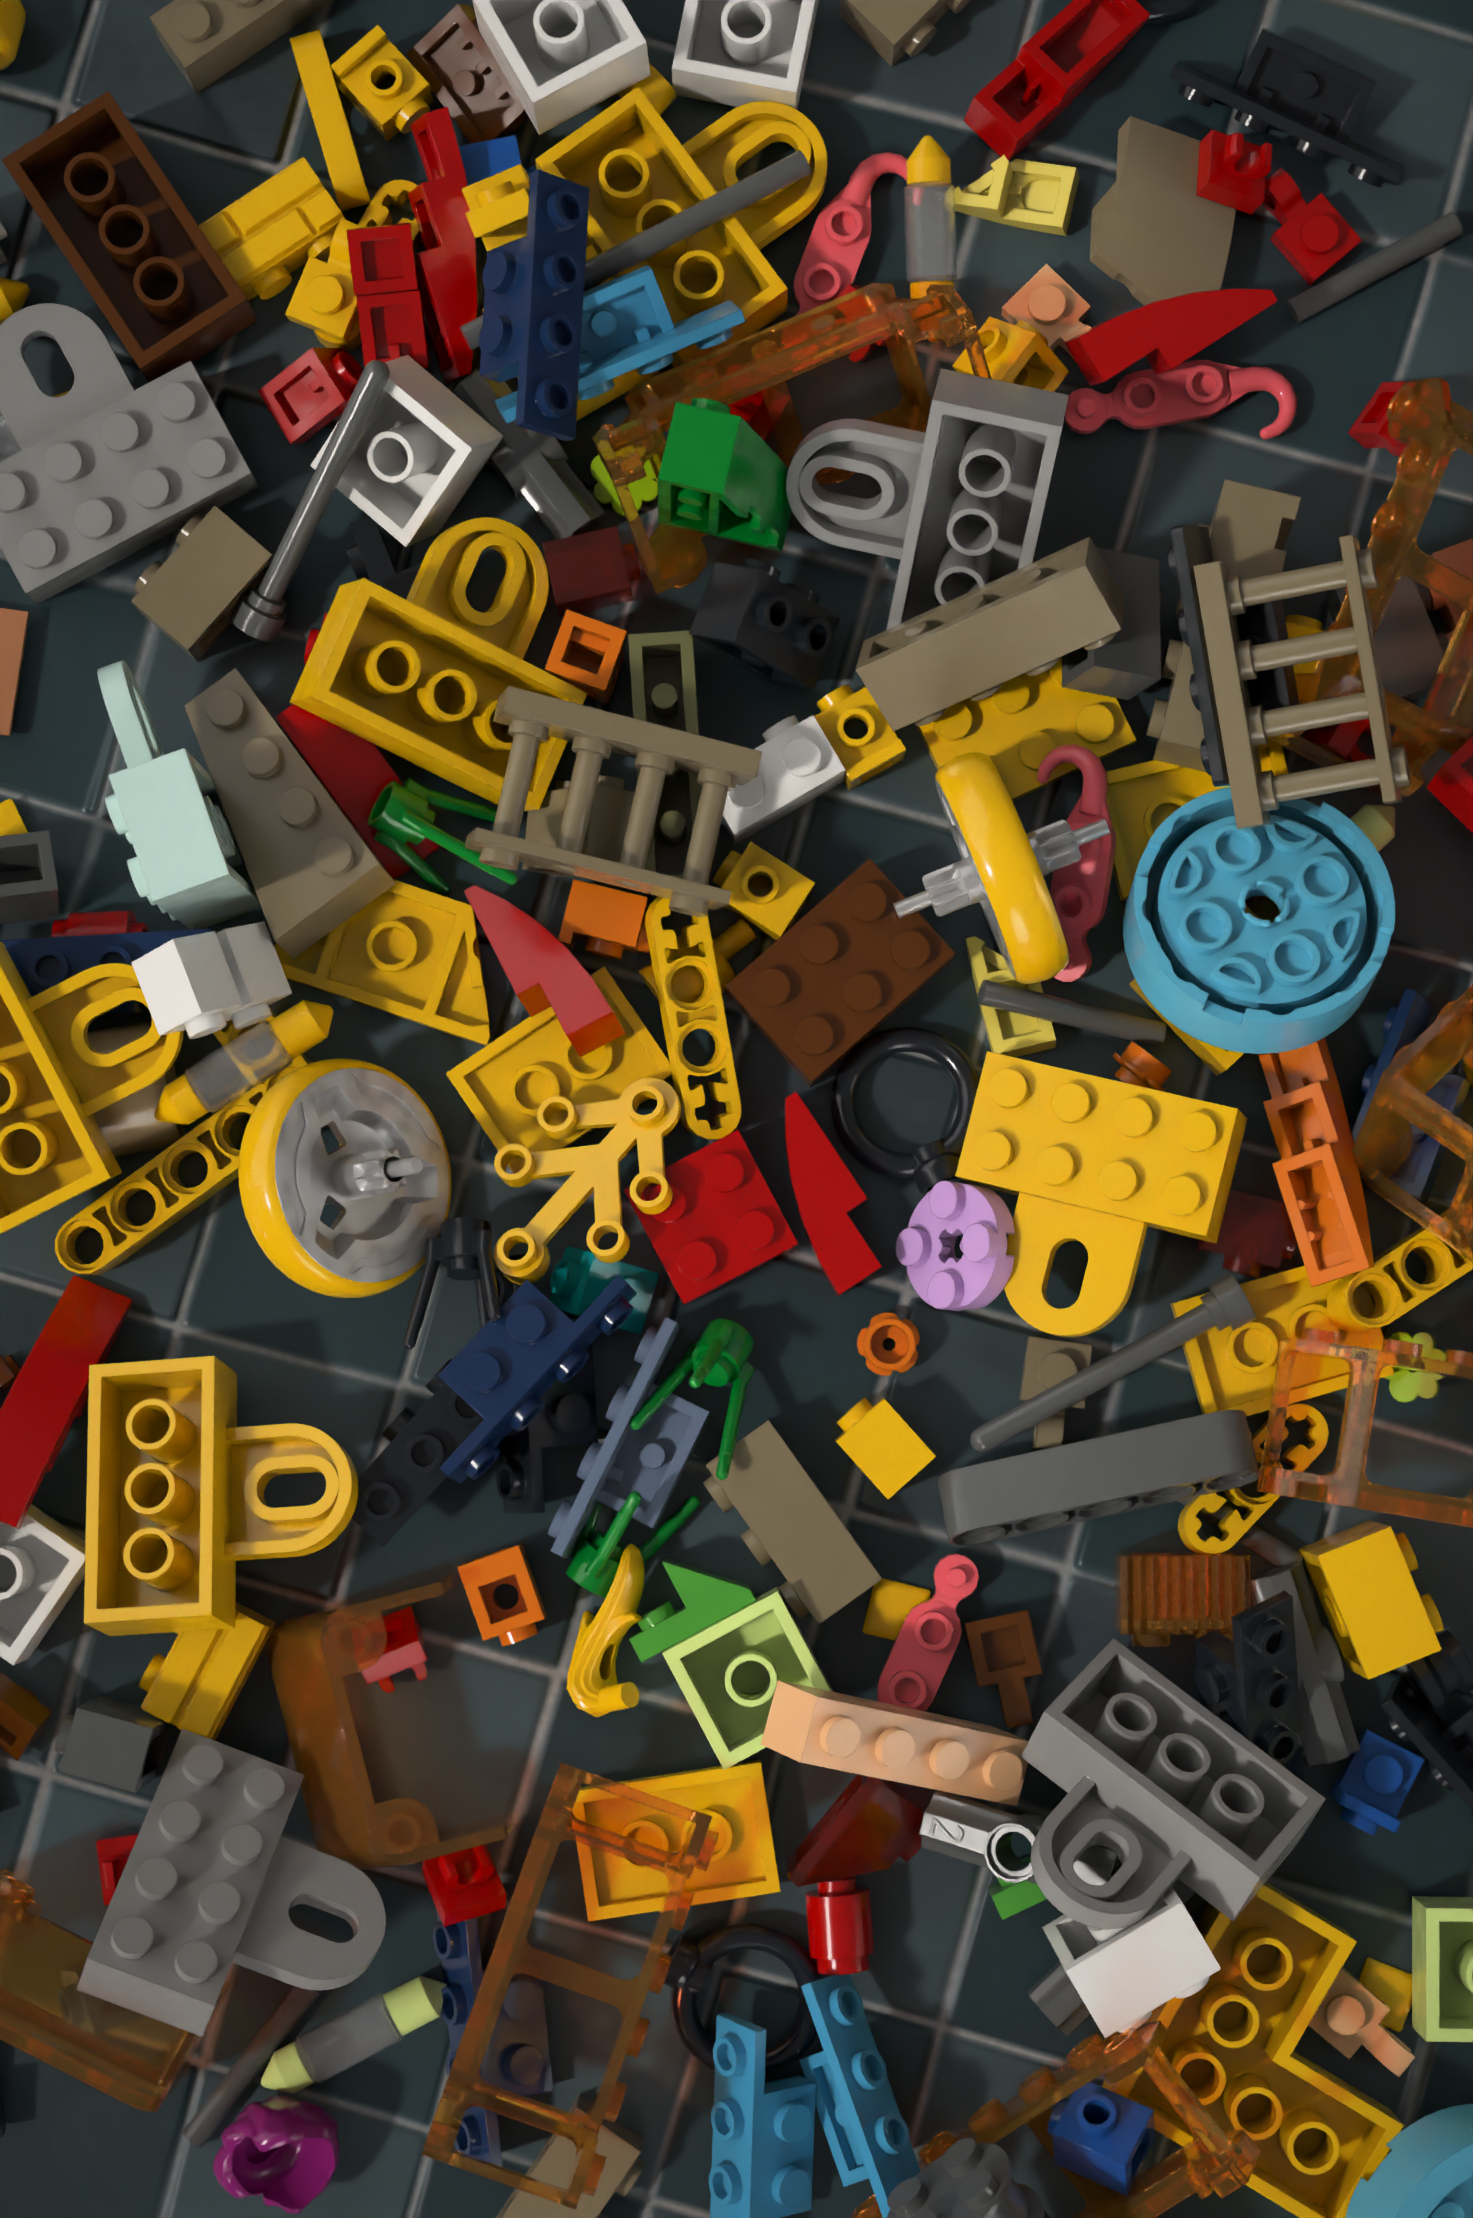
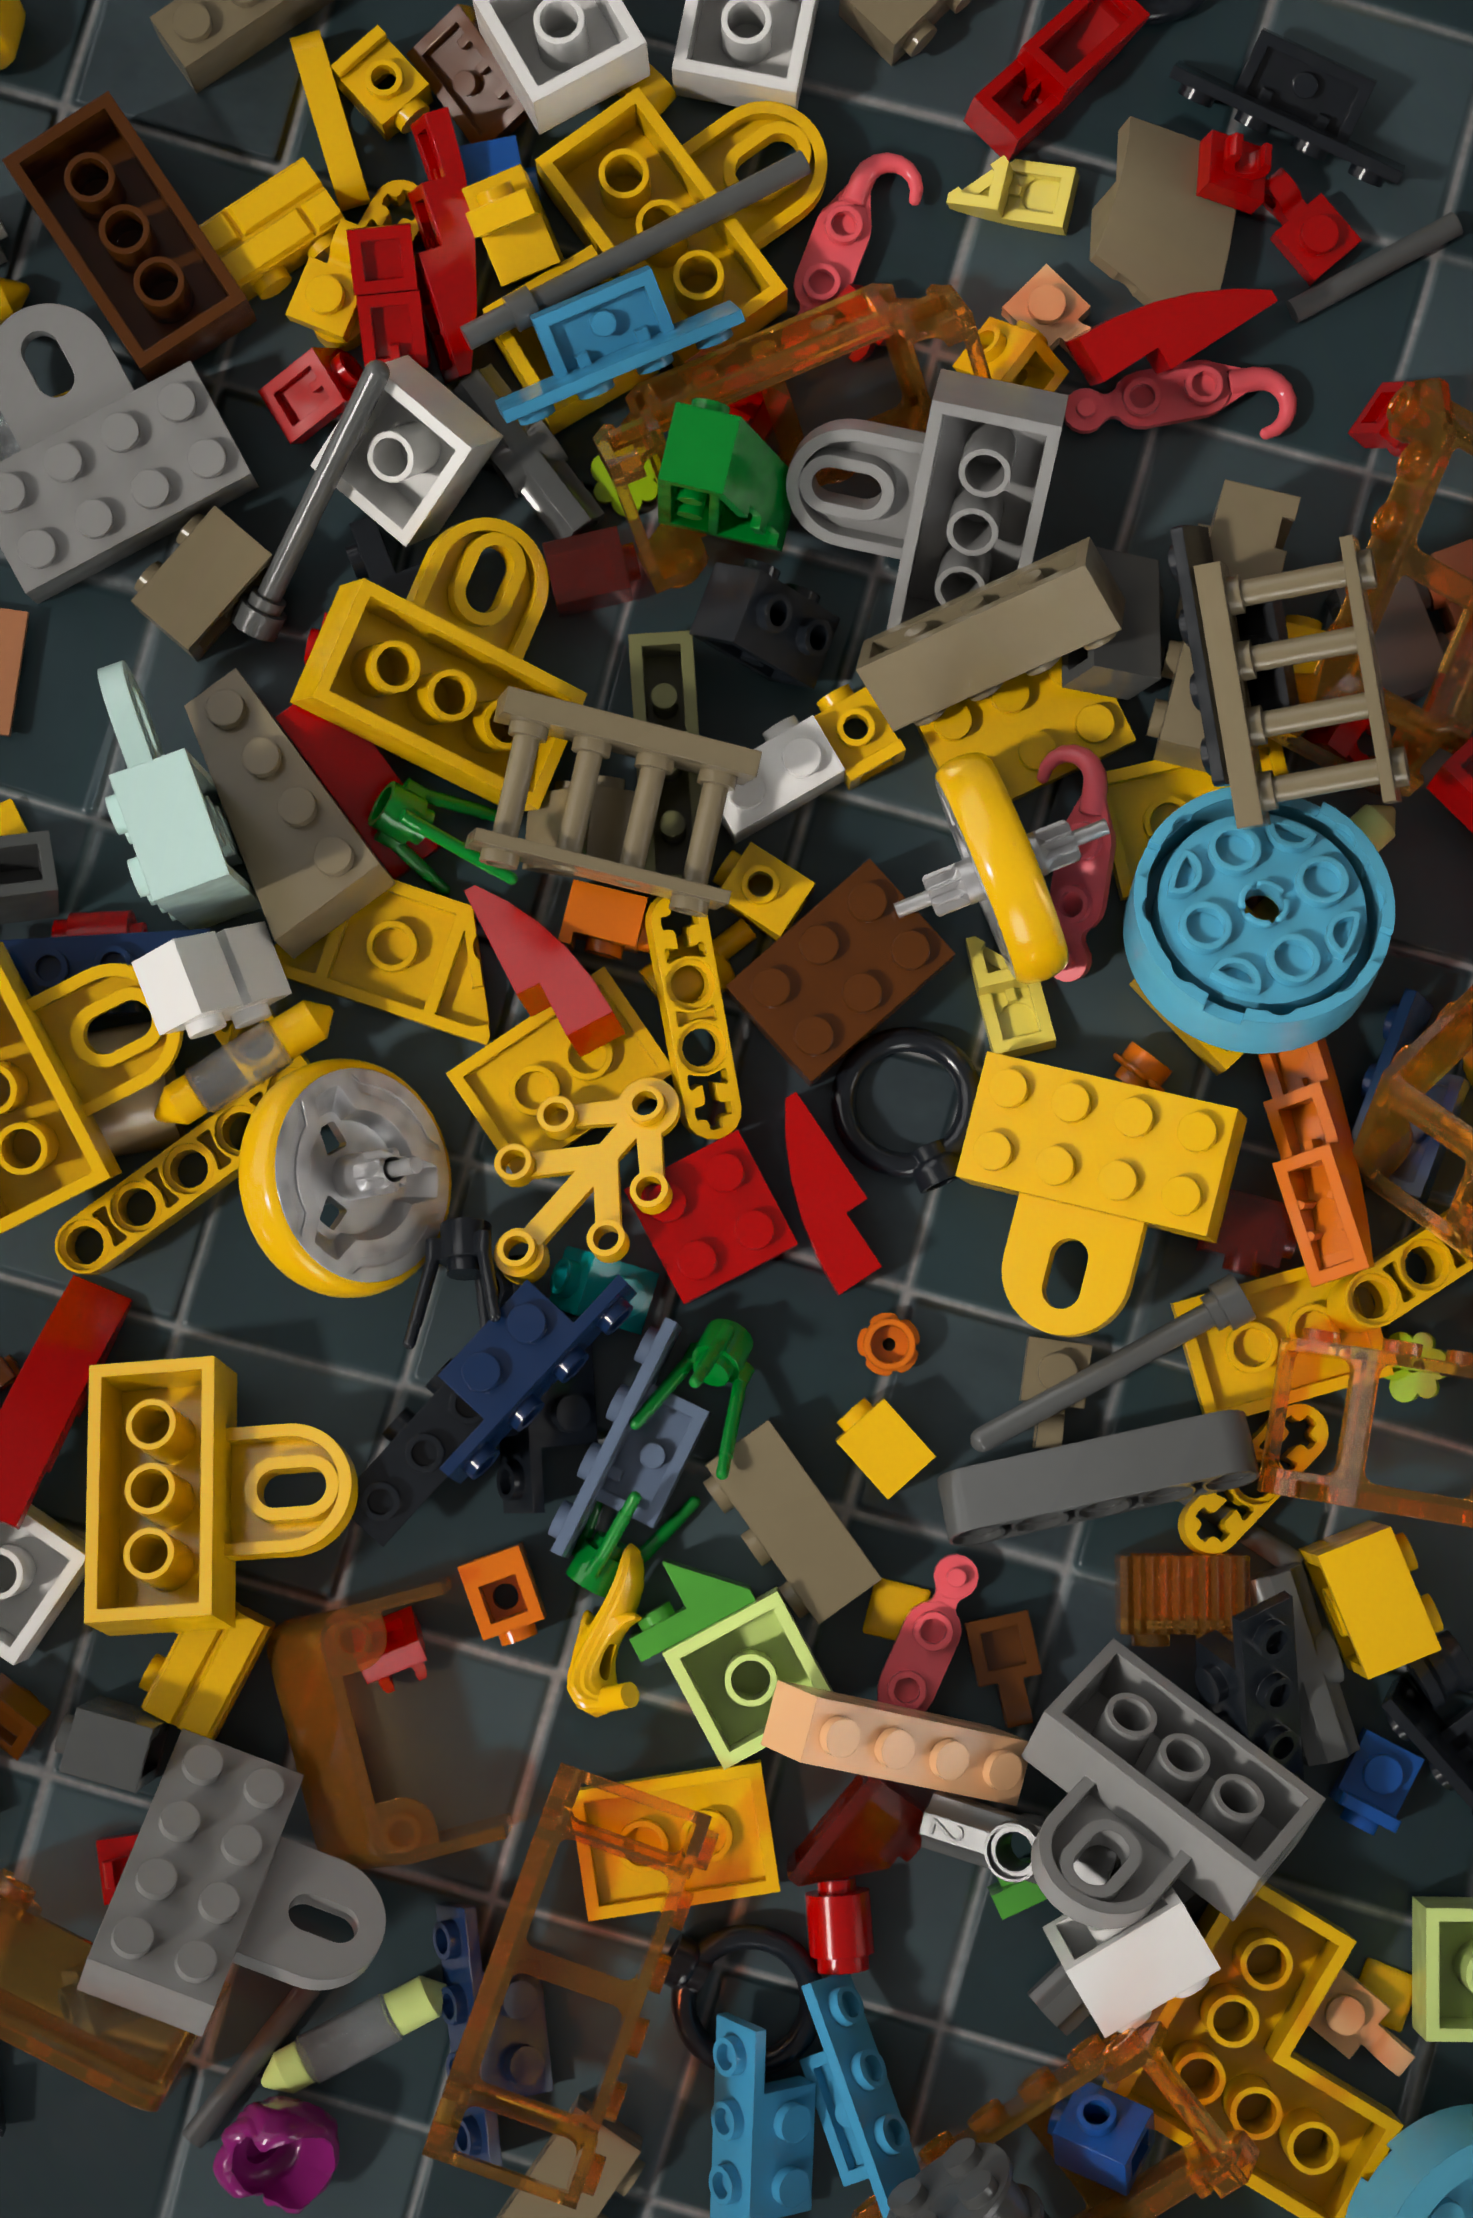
red tile [422,1841,507,1927] -> none
dark blue bracket [479,169,590,441] -> none
orange brick [545,610,627,704] -> none
lavender plate [895,1181,1015,1311] -> none
clear piece [904,135,957,342] -> none
dark grey bar [978,979,1166,1047] -> none

